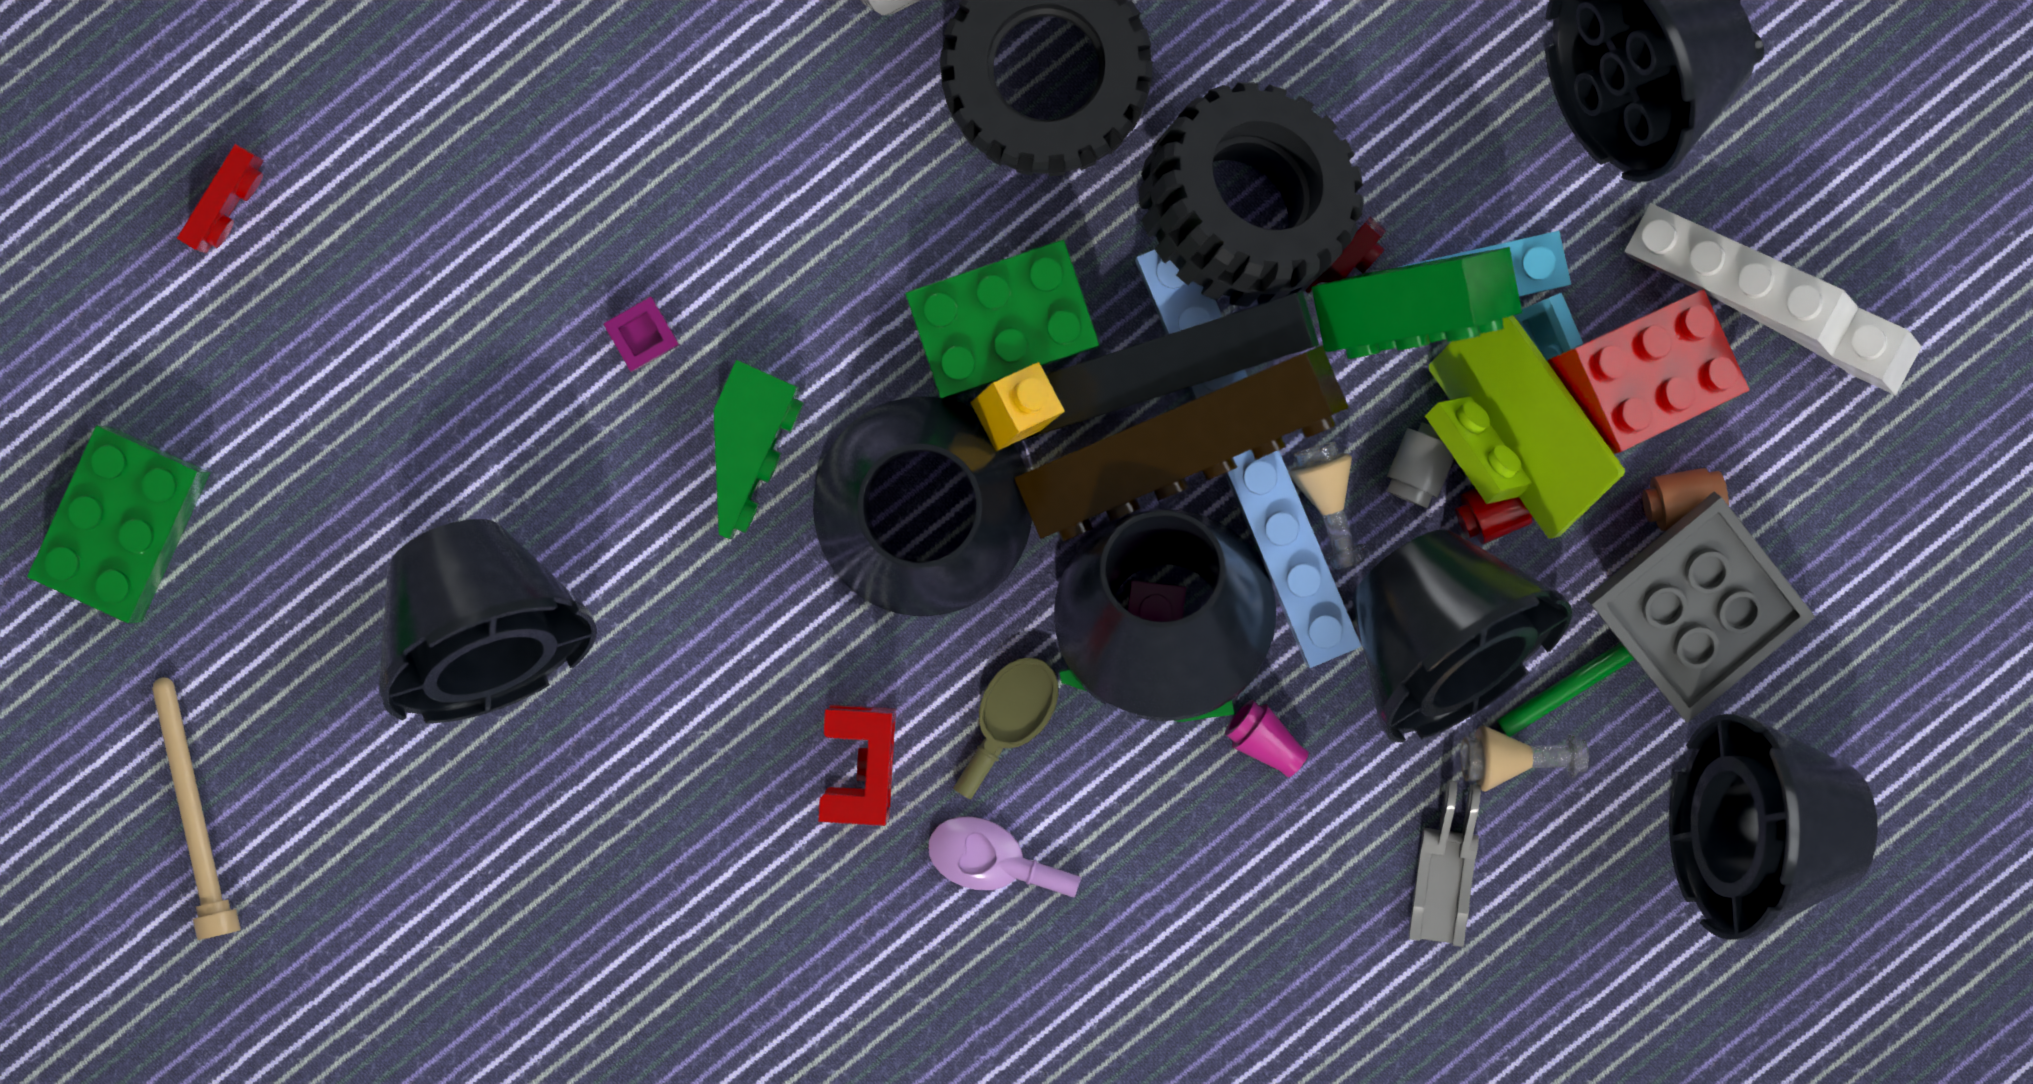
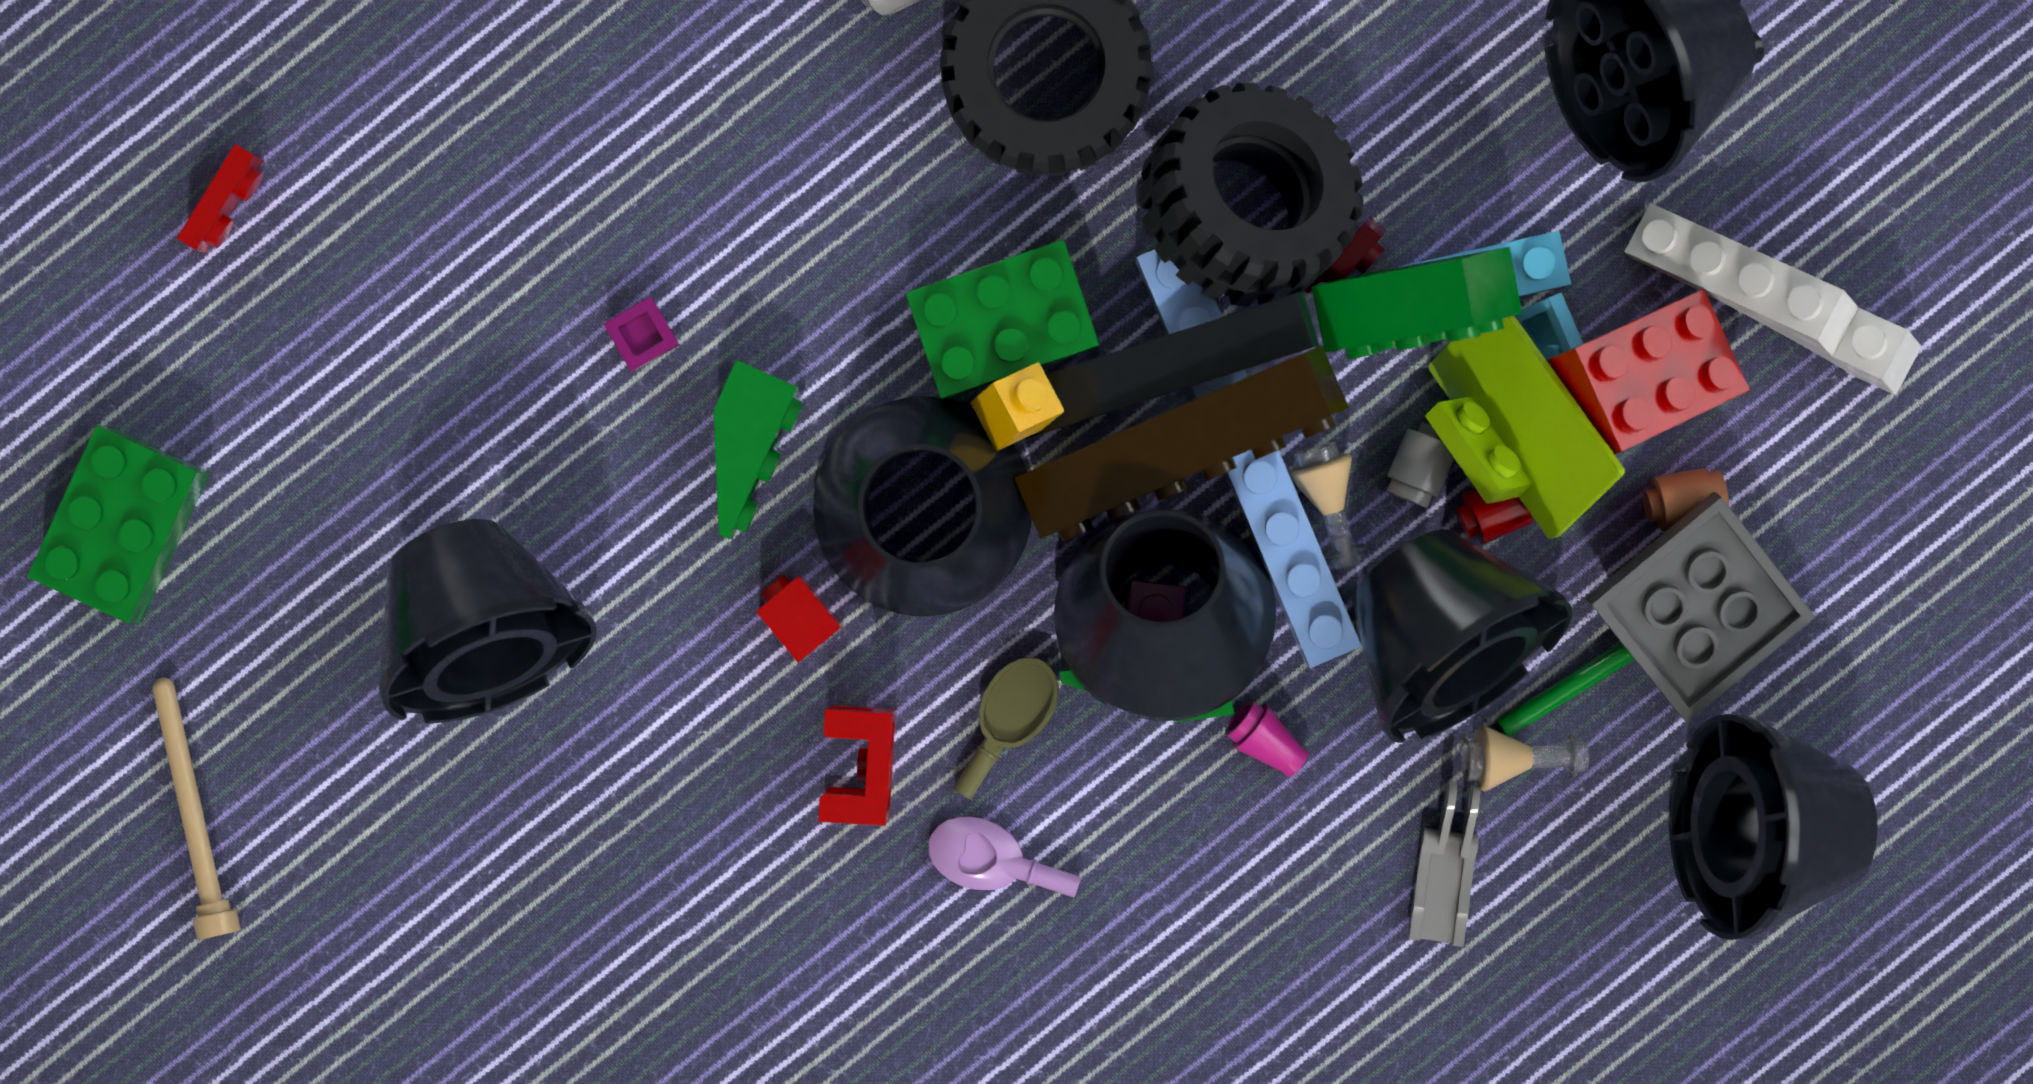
none -> red brick [756,574,843,663]

